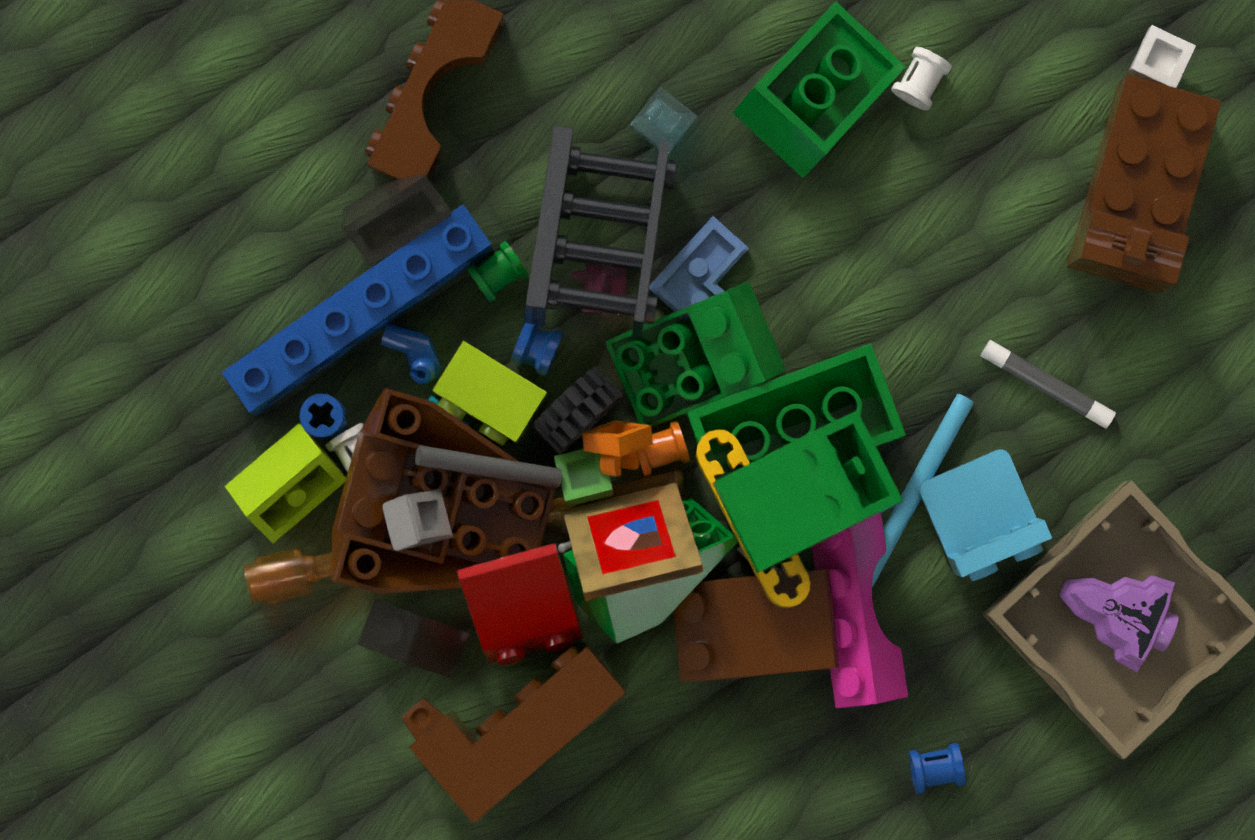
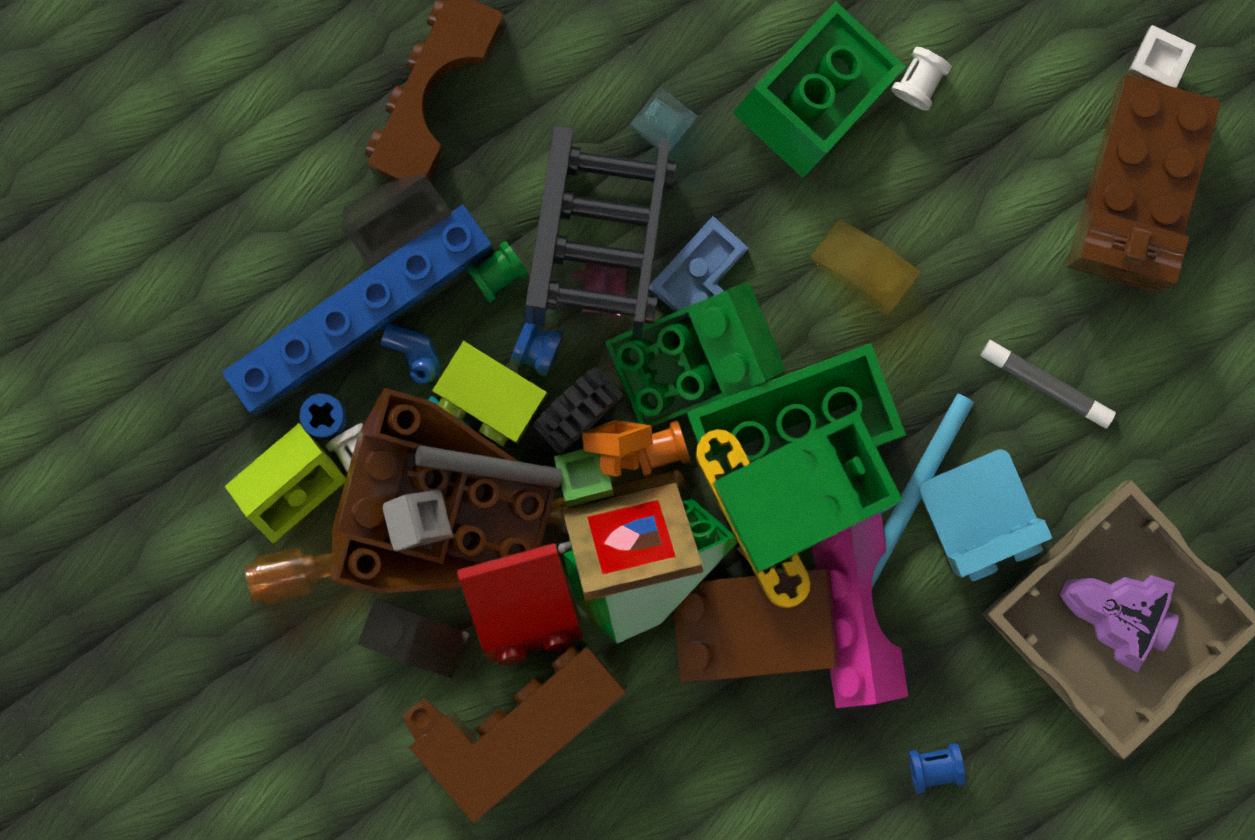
none -> clear yellow slope [810,219,921,316]

